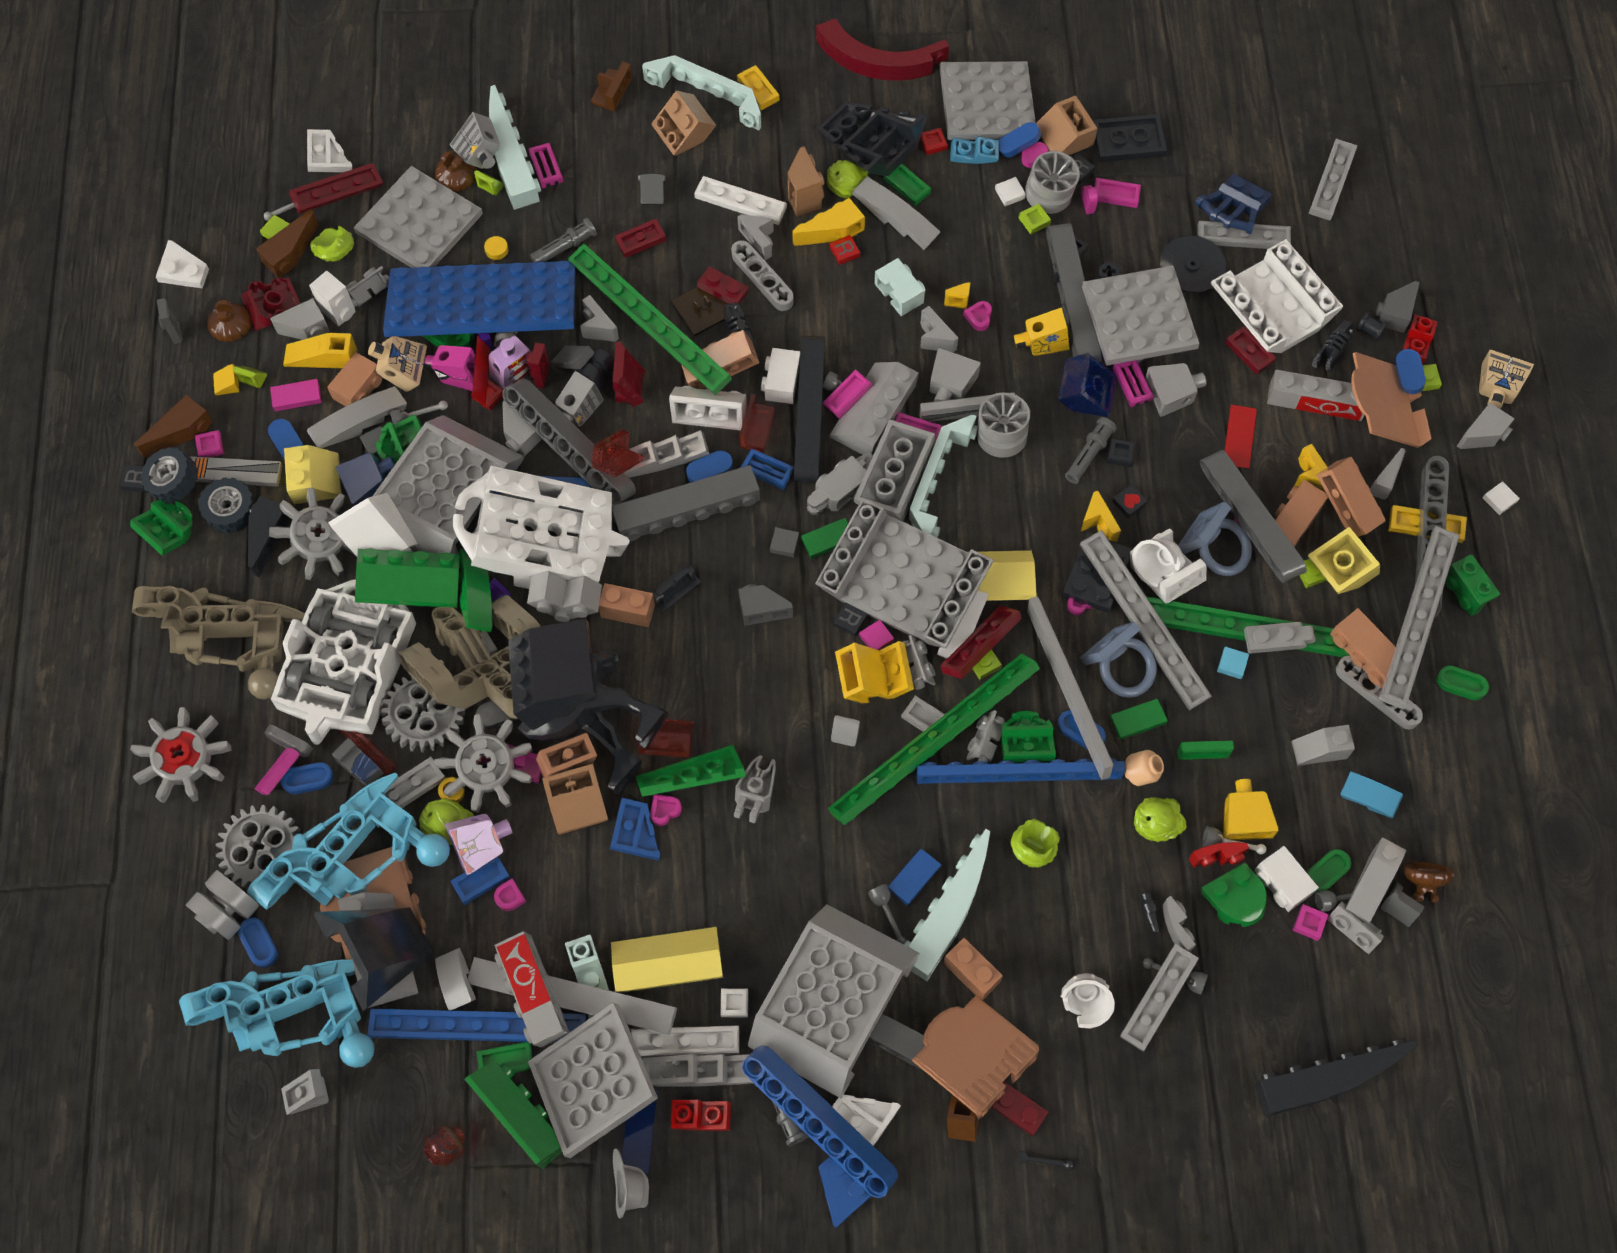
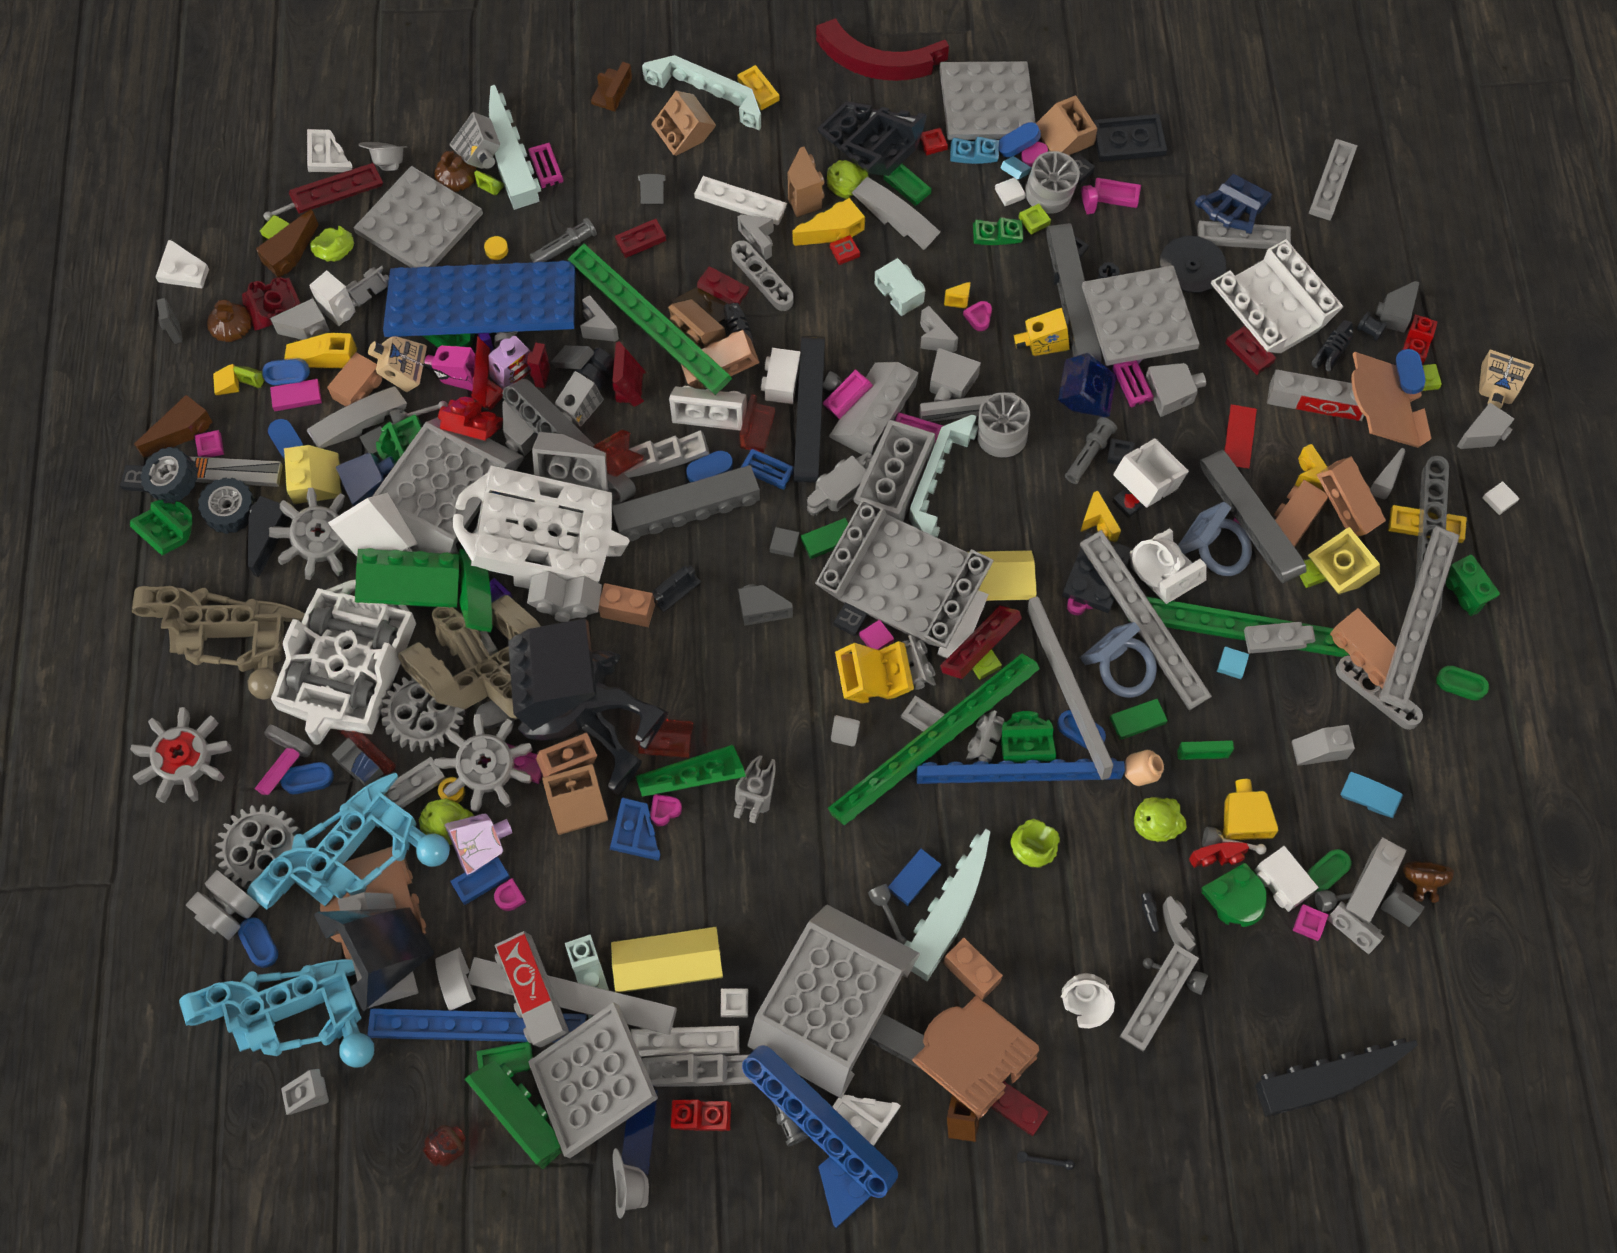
none -> blue tile [262,358,310,385]
none -> light grey piece [359,142,407,171]
none -> red plate [438,397,503,440]
none -> light grey slope [532,432,608,492]
none -> medium nougat slope [668,299,727,349]
none -> green slope [973,217,1023,245]
none -> medium azure tile [1000,156,1032,179]
none -> white piece [1113,439,1189,508]

